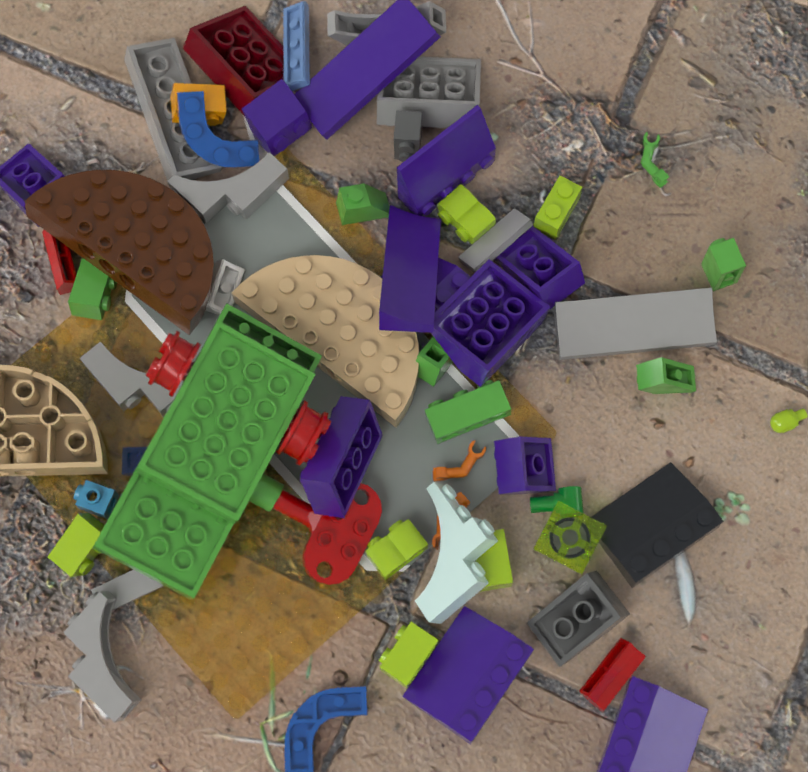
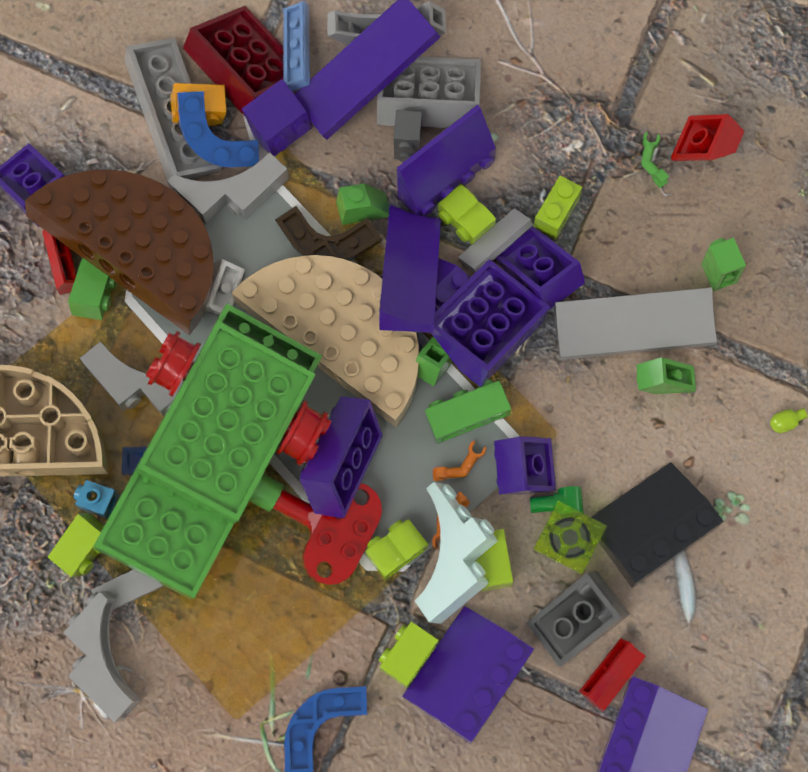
none -> dark brown plate [275,206,382,261]
none -> red slope [670,114,745,161]

